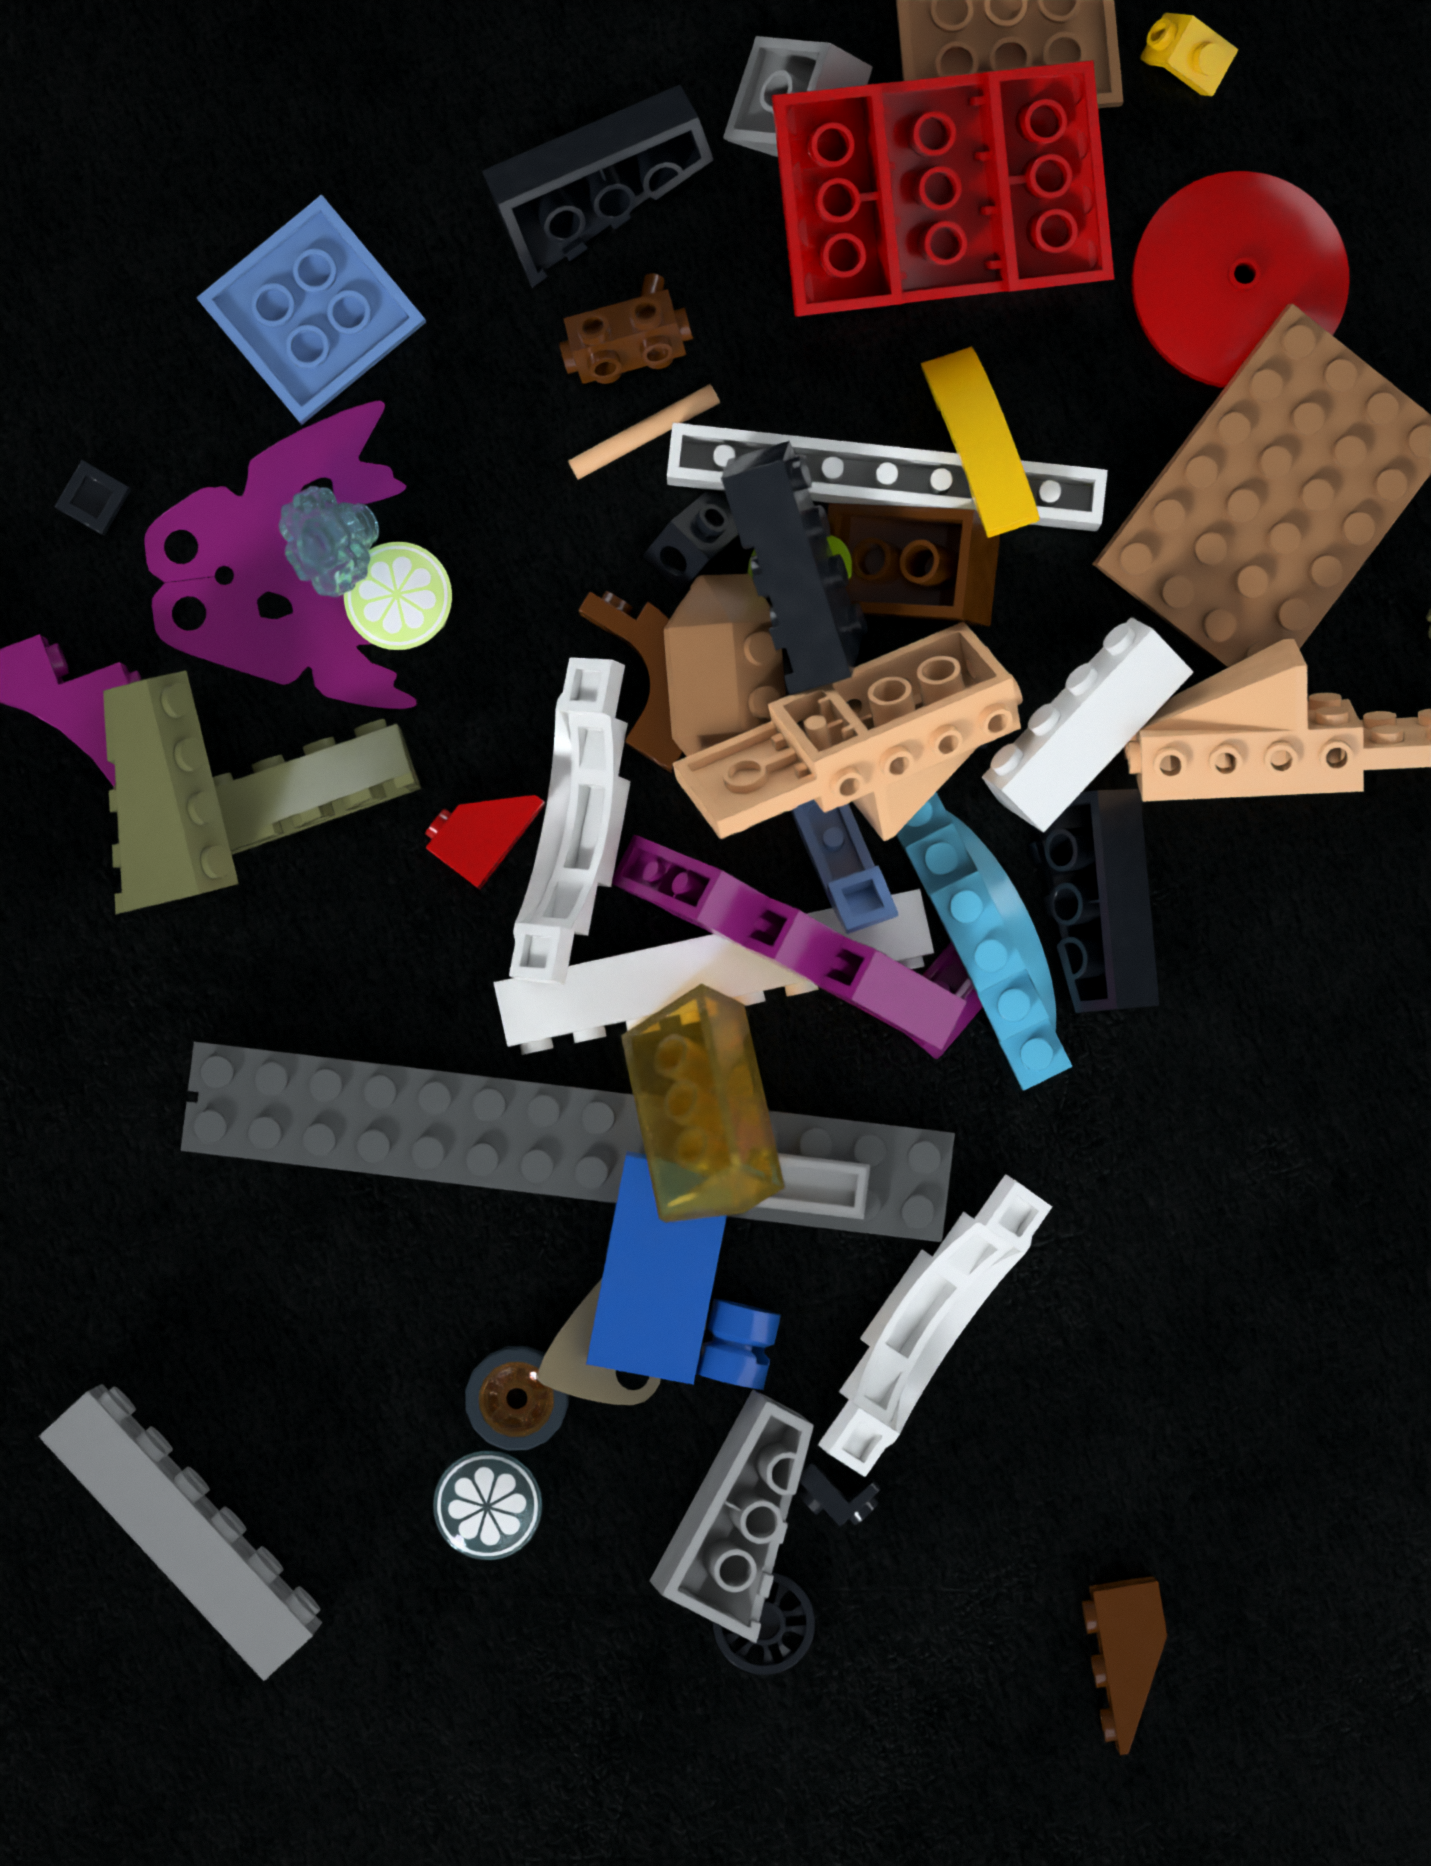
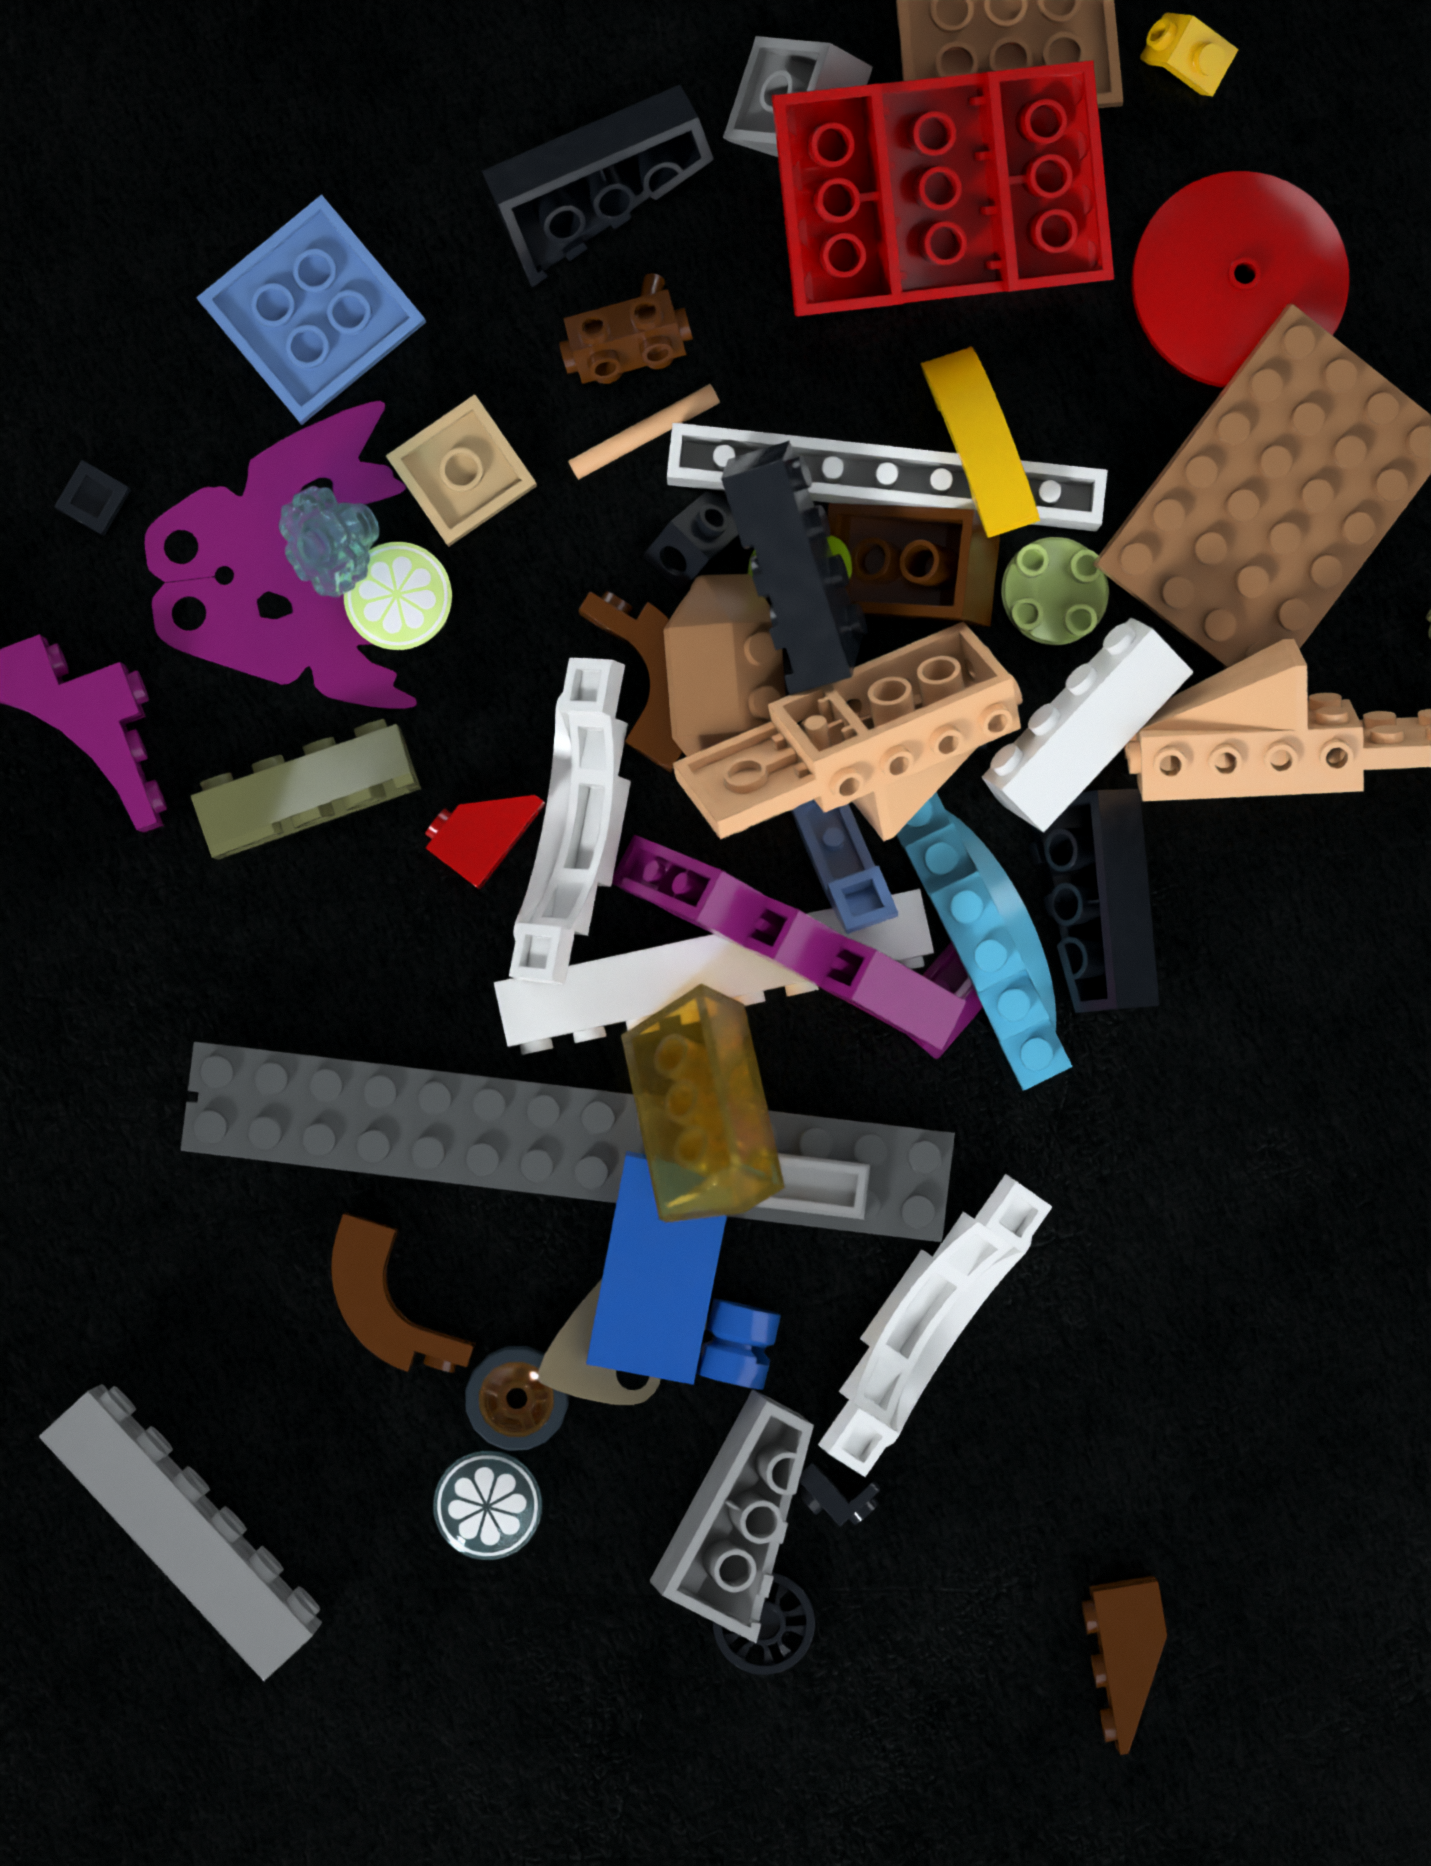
olive wedge [103,671,239,914] -> none
none -> reddish brown arch [331,1212,476,1373]
none -> tan plate [386,395,537,547]
none -> yellowish green dish [1001,537,1109,645]

